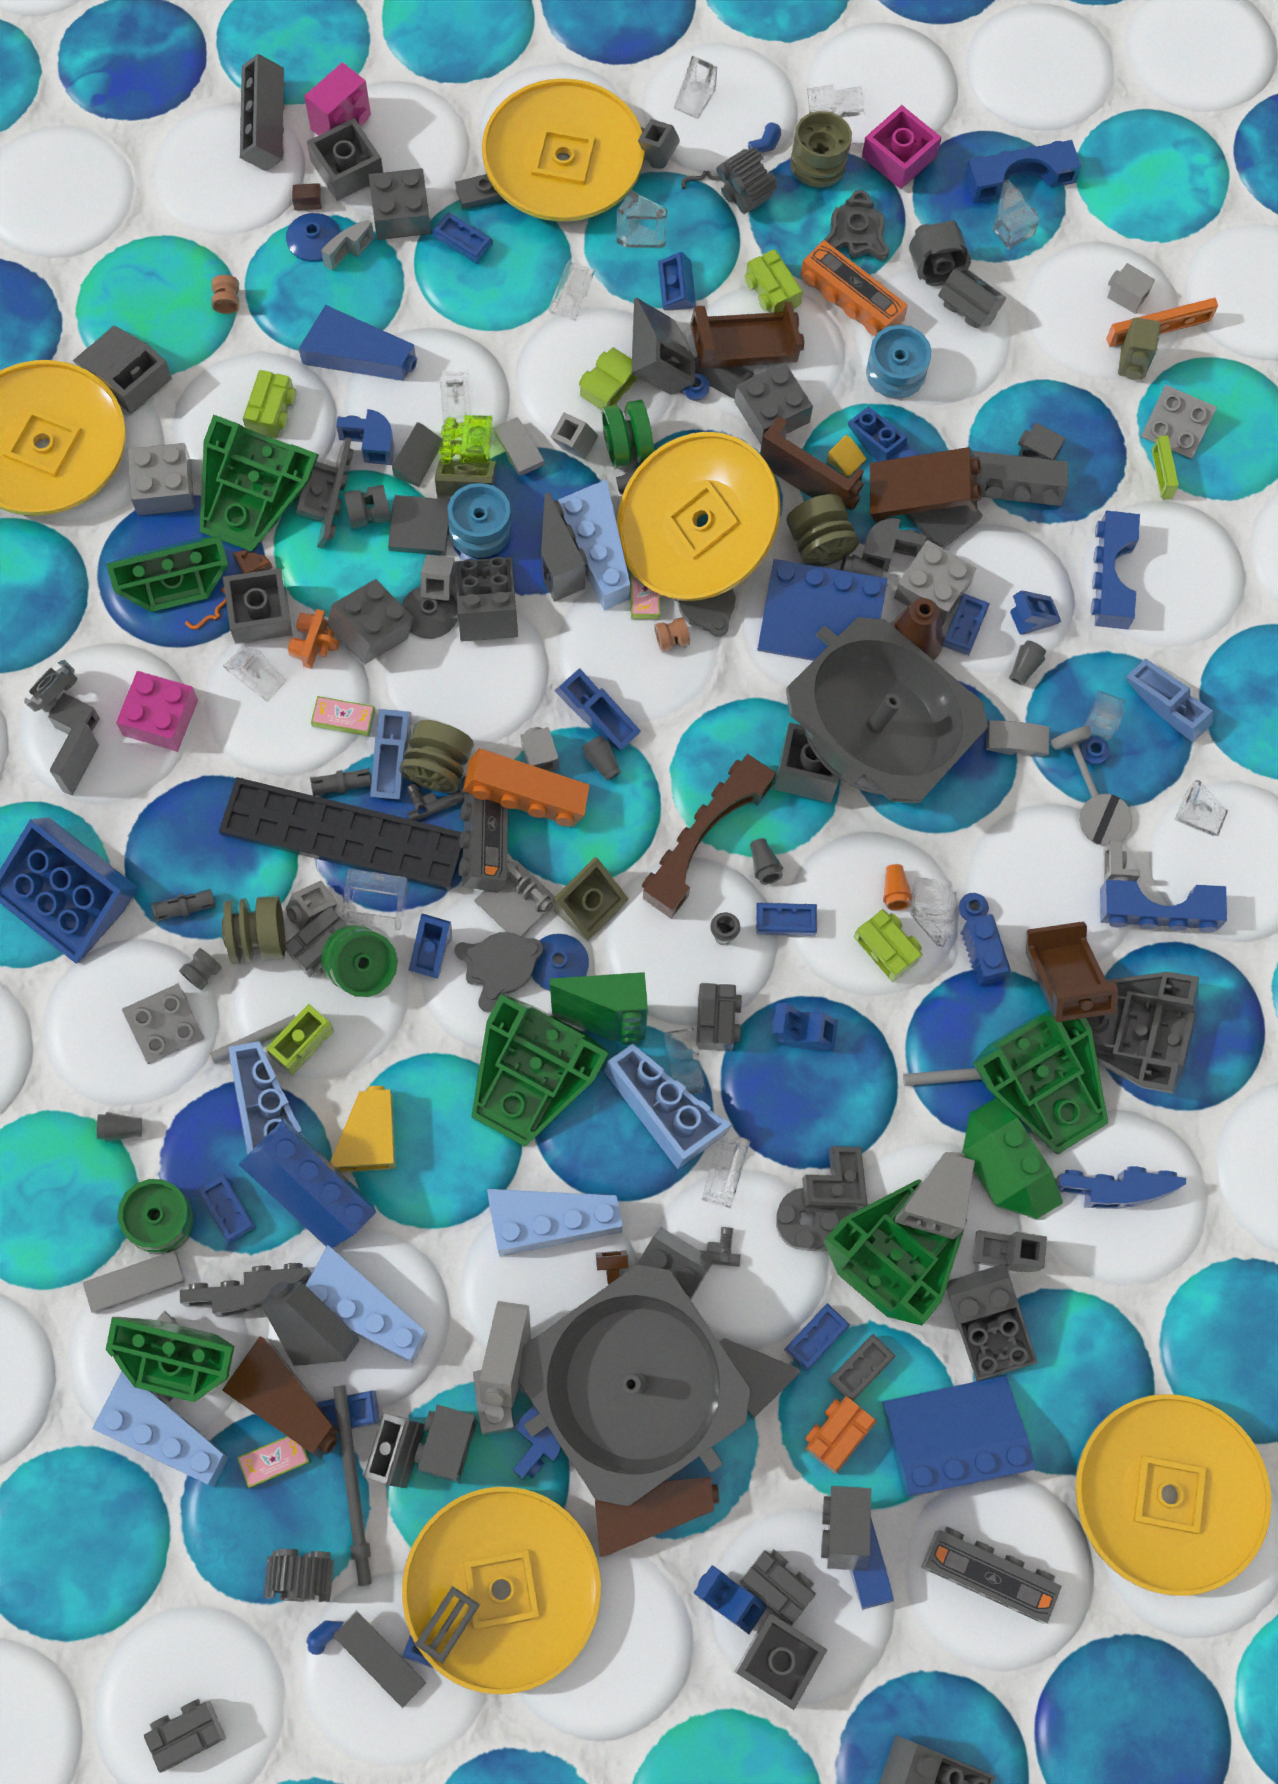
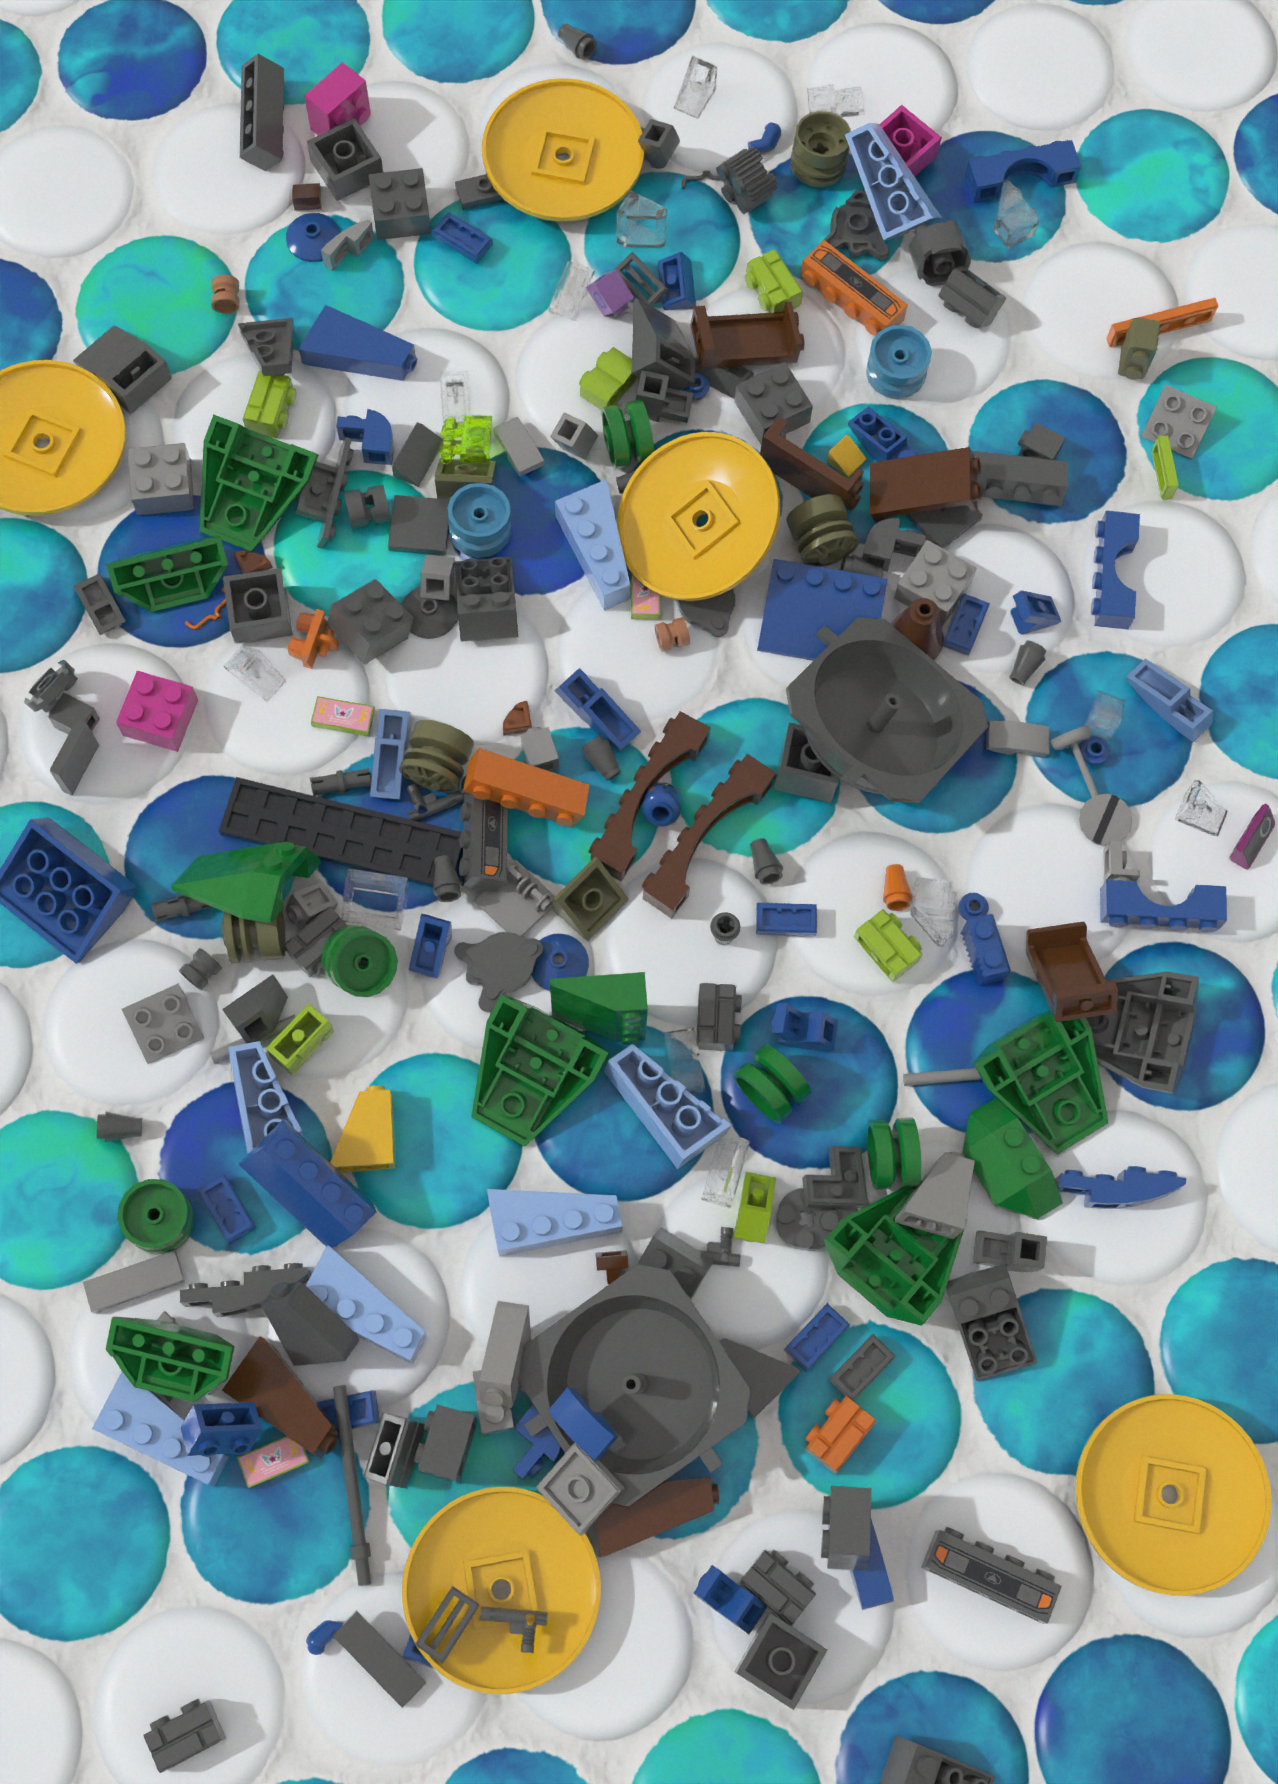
dark grey brick [263,1549,334,1602] -> none
dark grey slope [541,492,588,602] -> none
blue slope [882,1375,1036,1498] -> none
light grey brick [1107,263,1155,314] -> none
none -> dark grey slope [74,573,126,635]
none -> green wedge [171,842,321,923]
none -> blue brick [180,1402,262,1457]
none -> dark grey slope [222,974,288,1044]
none -> dark grey wing [238,318,295,376]
none -> dark grey cone [433,855,463,902]
none -> dark grey hose [480,1606,548,1653]
none -> dark orange tile [503,701,532,736]
none -> light grey tile [536,1443,625,1536]
none -> blue slope [548,1387,618,1460]
none -> dark grey cone [558,24,597,59]
none -> medium lavender brick [586,269,634,316]
none -> reddish brown arch [589,711,711,882]
none -> dark grey tile [614,252,670,307]
none -> dark grey brick [635,370,694,423]
none -> blue head [642,783,682,827]
none -> green wheel [733,1044,812,1124]
none -> lime slope [734,1172,776,1244]
none -> light blue wedge [845,123,942,240]
none -> green wheel [867,1117,921,1189]
none -> slope [1229,803,1275,870]

